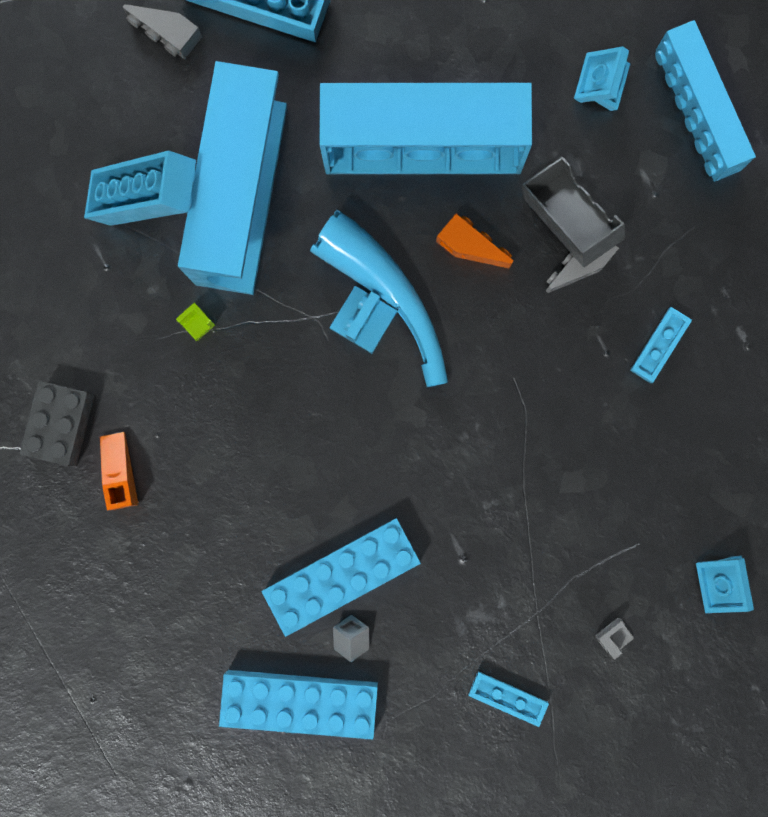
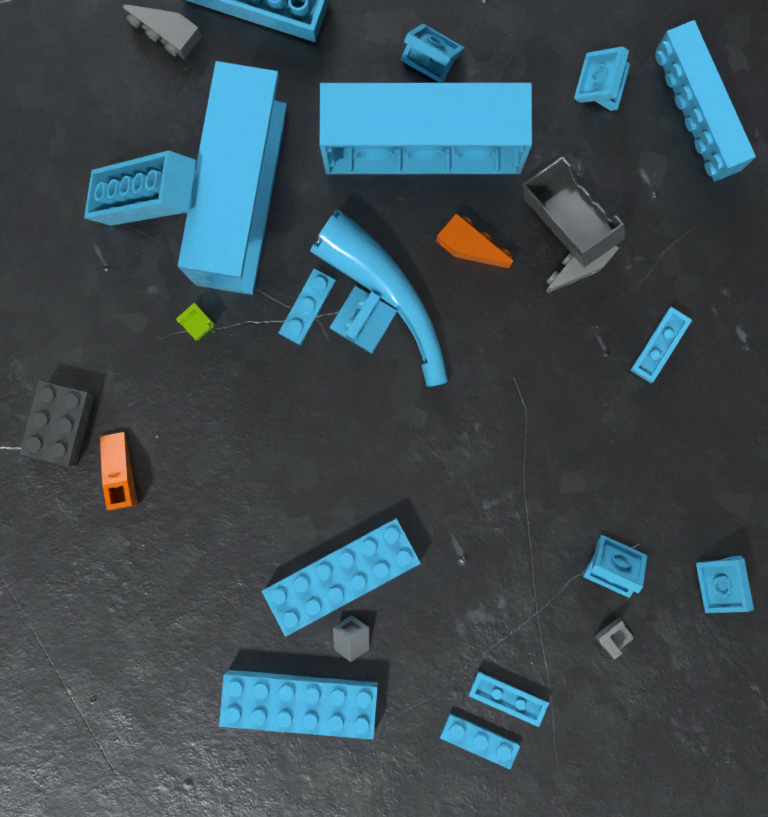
none -> medium azure plate [279,269,336,346]
none -> medium azure bracket [400,24,465,83]
none -> medium azure plate [440,713,520,769]
none -> medium azure bracket [583,535,647,598]

